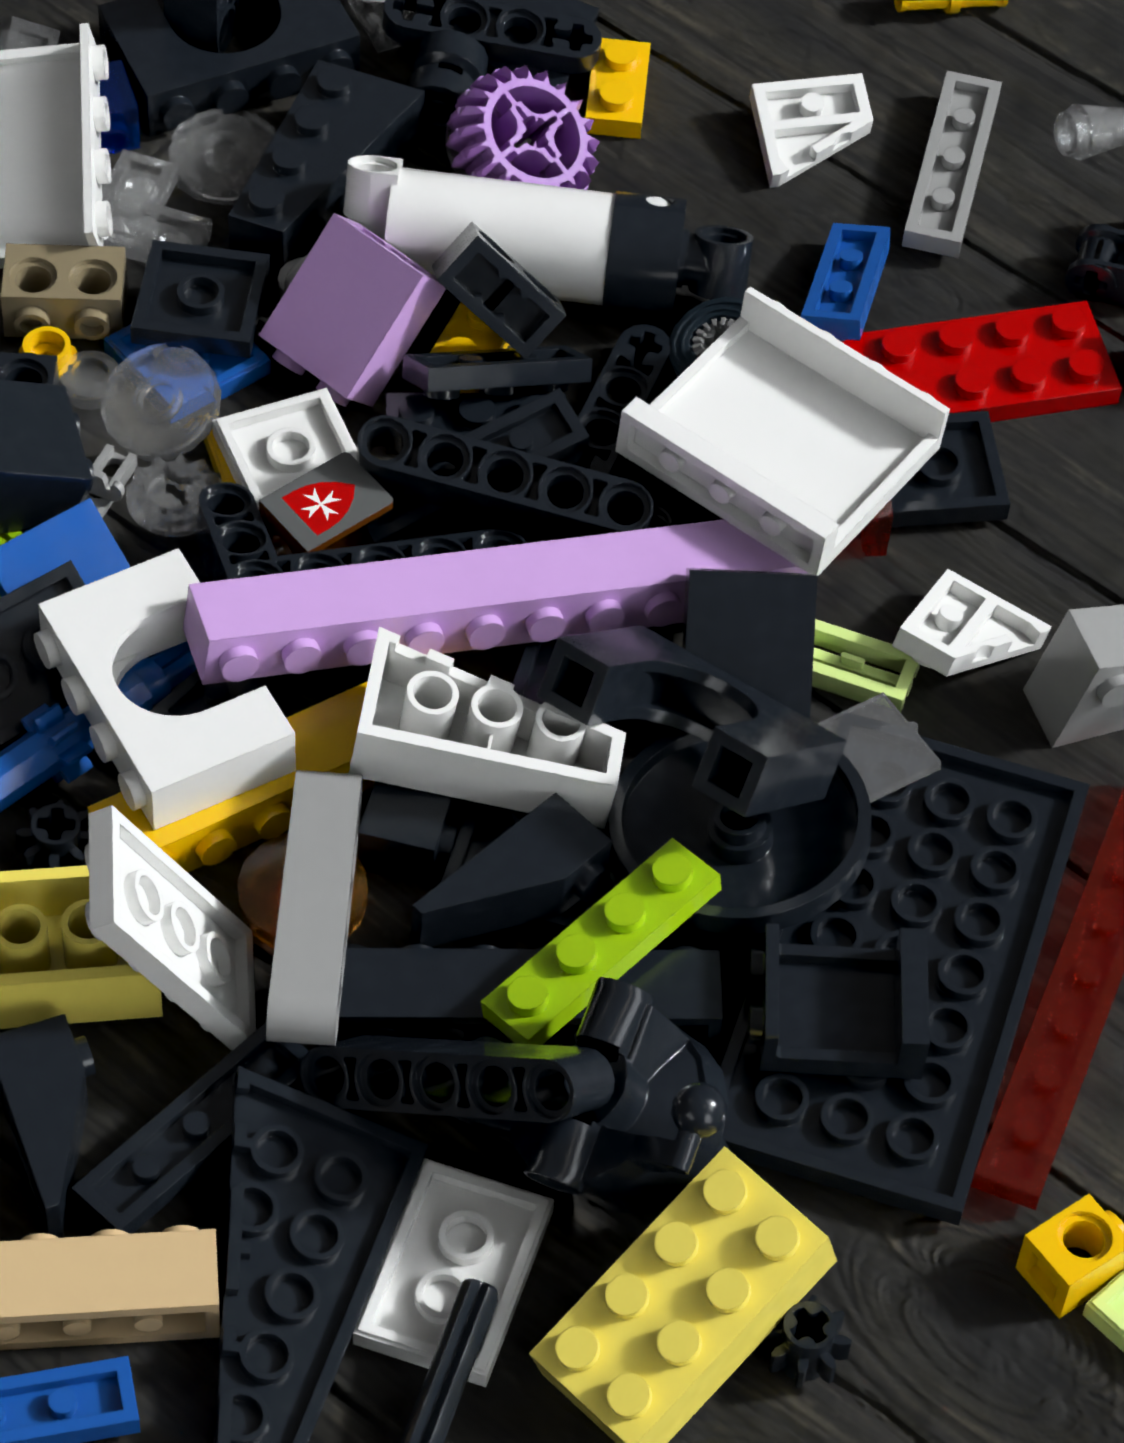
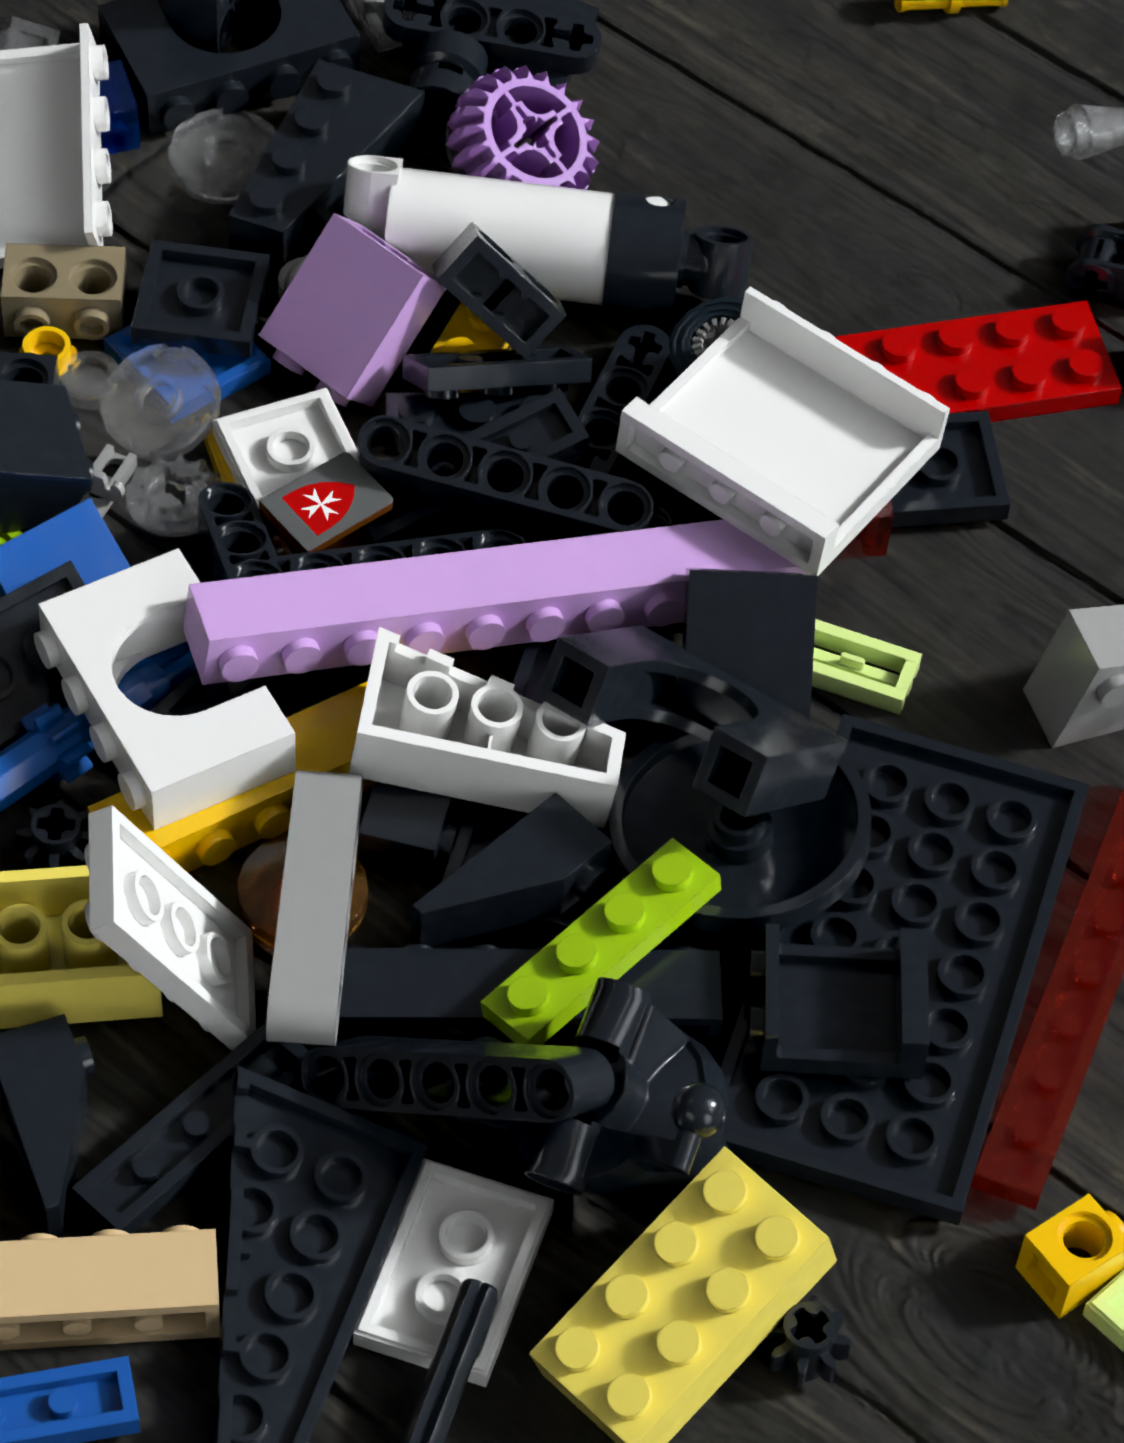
clear plate [102,149,212,264] -> none
yellow plate [585,38,651,139] -> none
white wing [749,73,873,188] -> none
blue plate [801,223,890,341] -> none
clear piece [817,692,941,803] -> none
white wing [892,569,1052,677] -> none
light grey plate [902,71,1002,258] -> none

